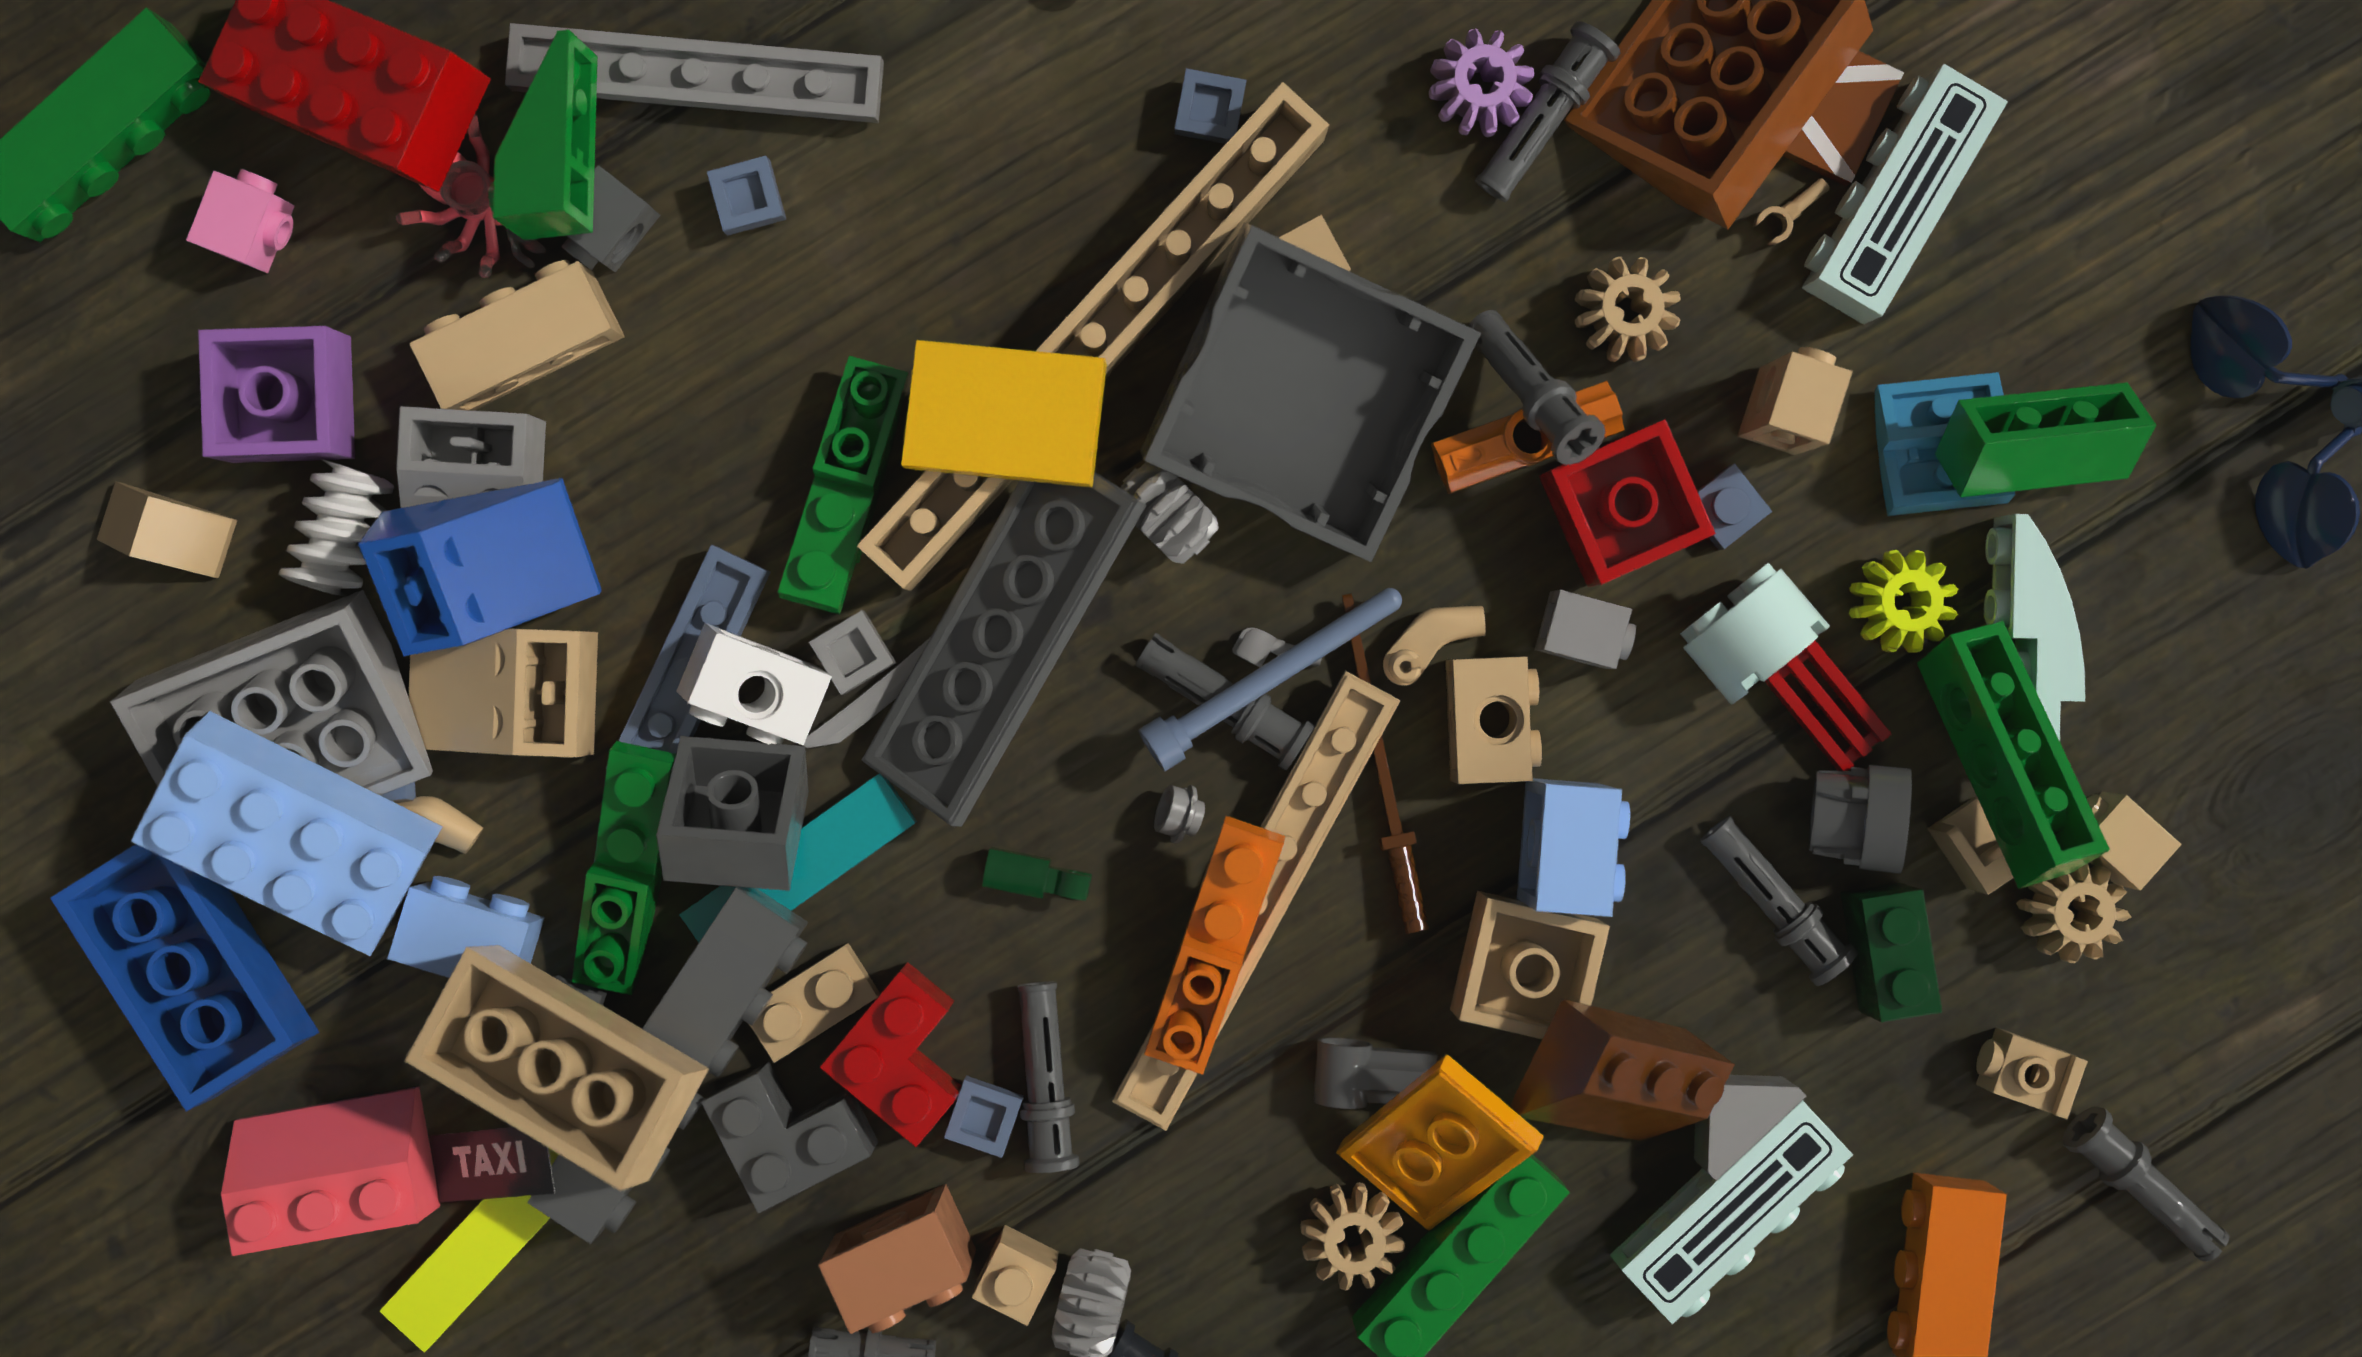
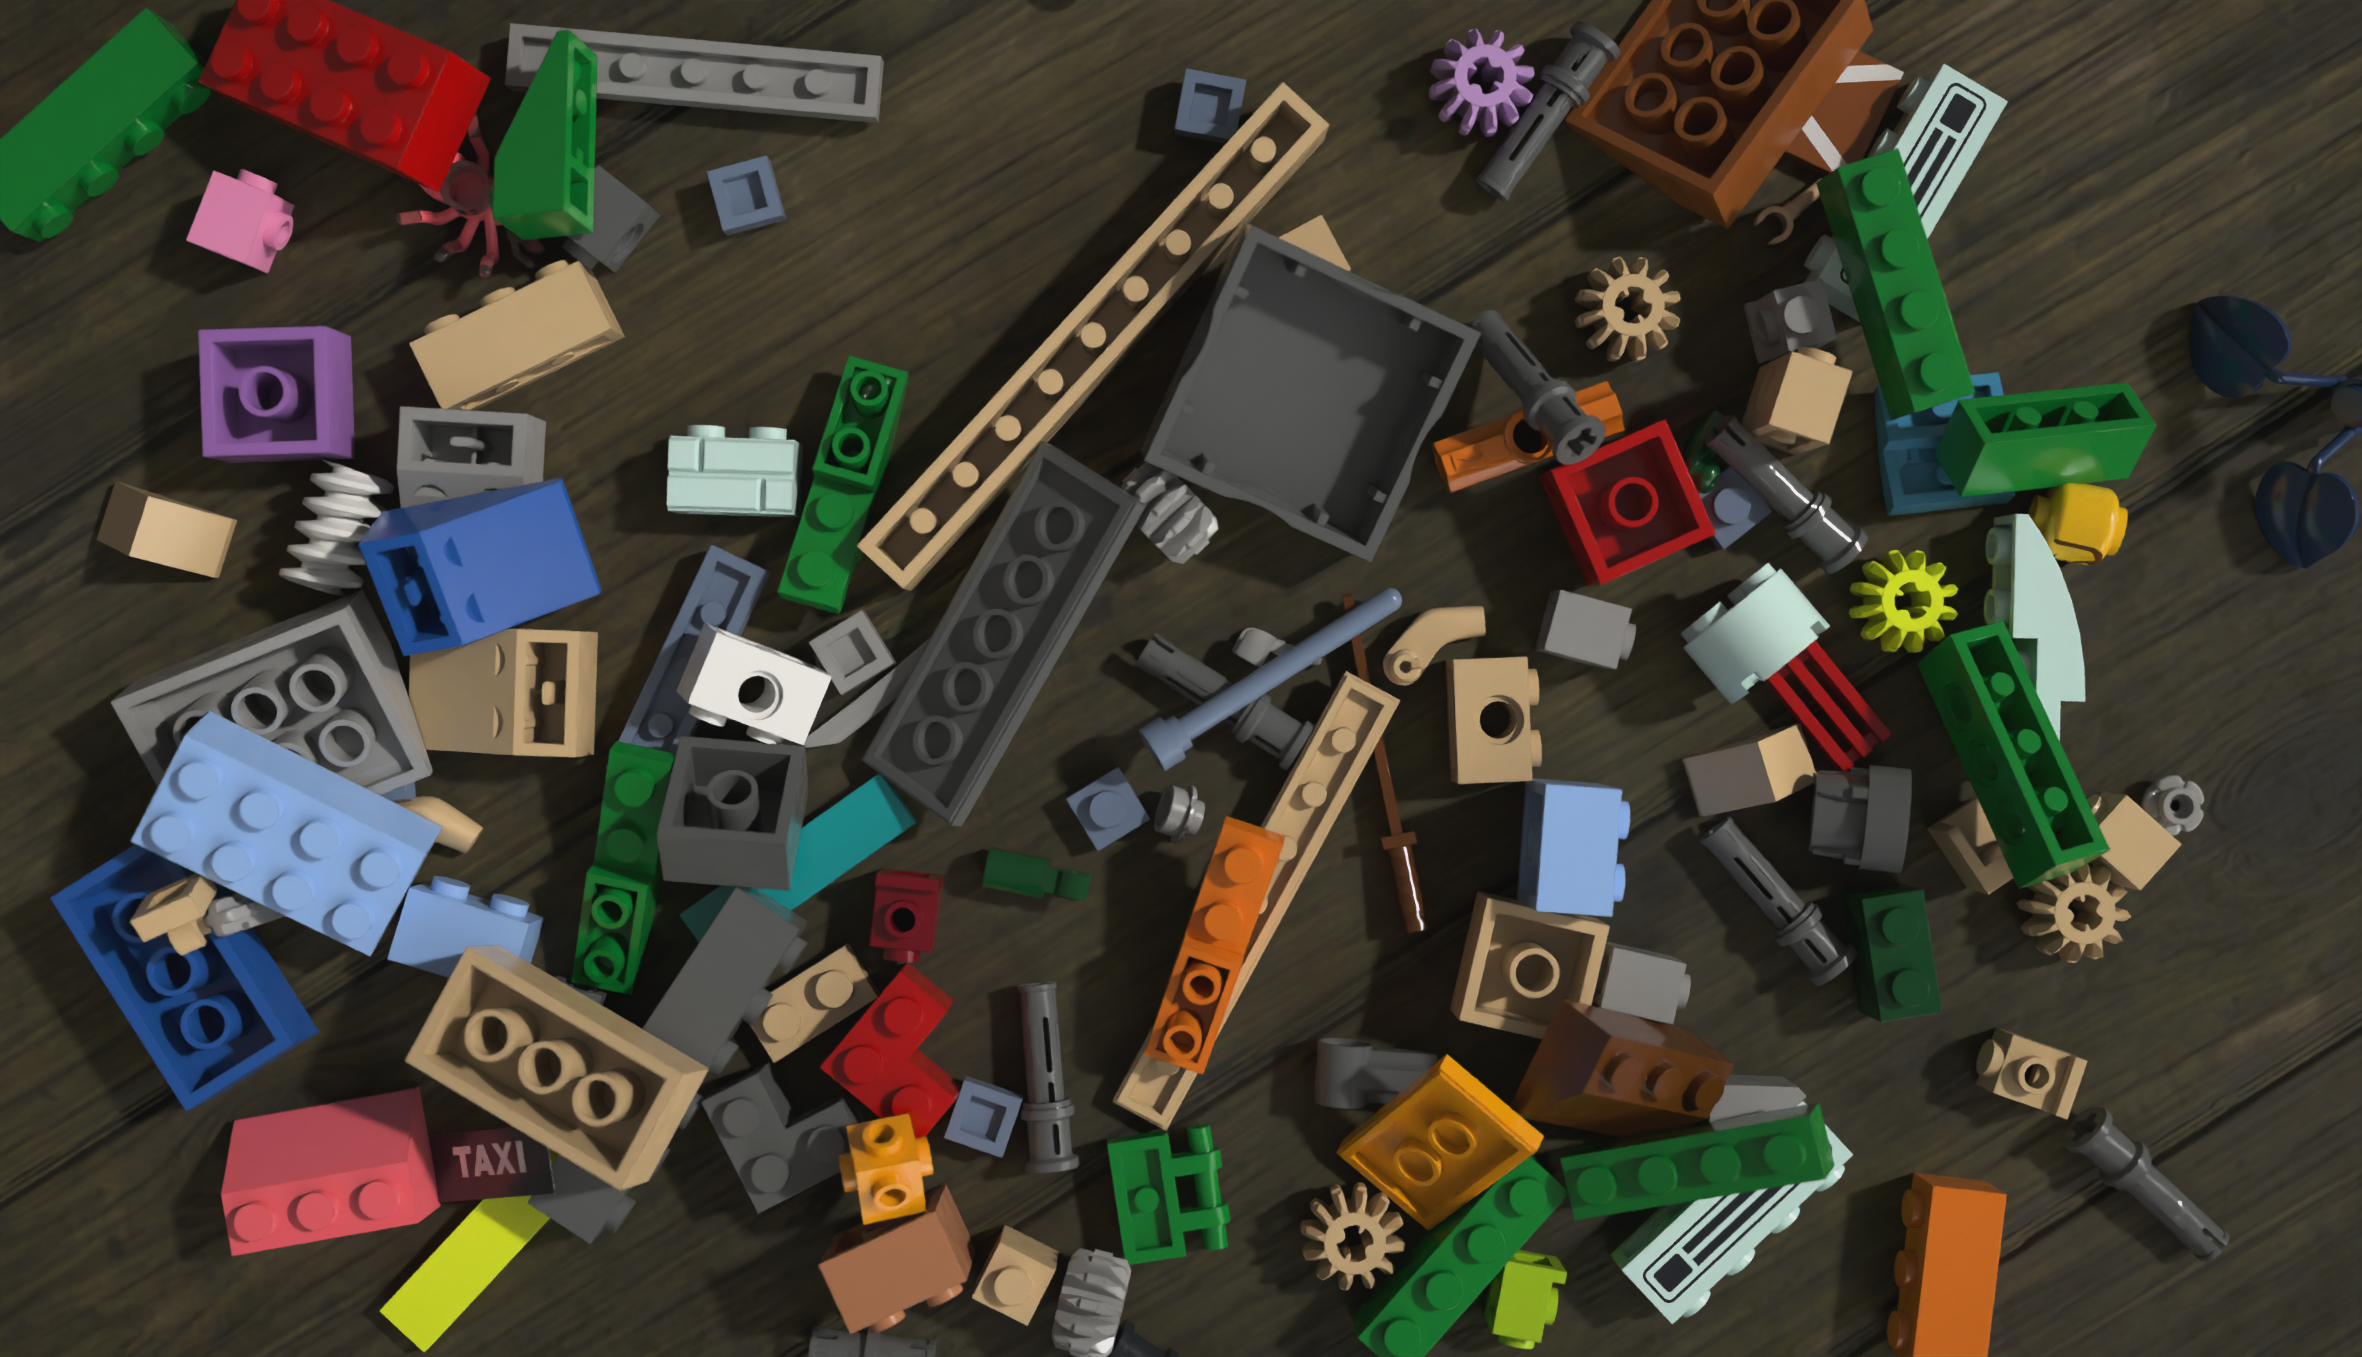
yellow tile [901,340,1107,487] -> none
none -> tan tile [130,873,218,956]
none -> light grey axle [203,893,287,937]
none -> light aqua brick [667,425,803,518]
none -> light orange brick [838,1113,933,1225]
none -> dark red brick [870,868,944,963]
none -> sand blue plate [1066,766,1150,851]
none -> green plate [1107,1123,1231,1265]
none -> lime brick [1484,1250,1567,1349]
none -> green brick [1560,1103,1835,1220]
none -> light grey brick [1592,941,1691,1024]
none -> dark green arm [1681,409,1726,494]
none -> tan slope [1682,723,1816,817]
none -> dark grey pin [1704,414,1868,574]
none -> light grey brick [1743,278,1837,364]
none -> green brick [1816,148,1976,420]
none -> yellow head [2028,483,2128,566]
none -> light grey plate [2142,775,2204,836]

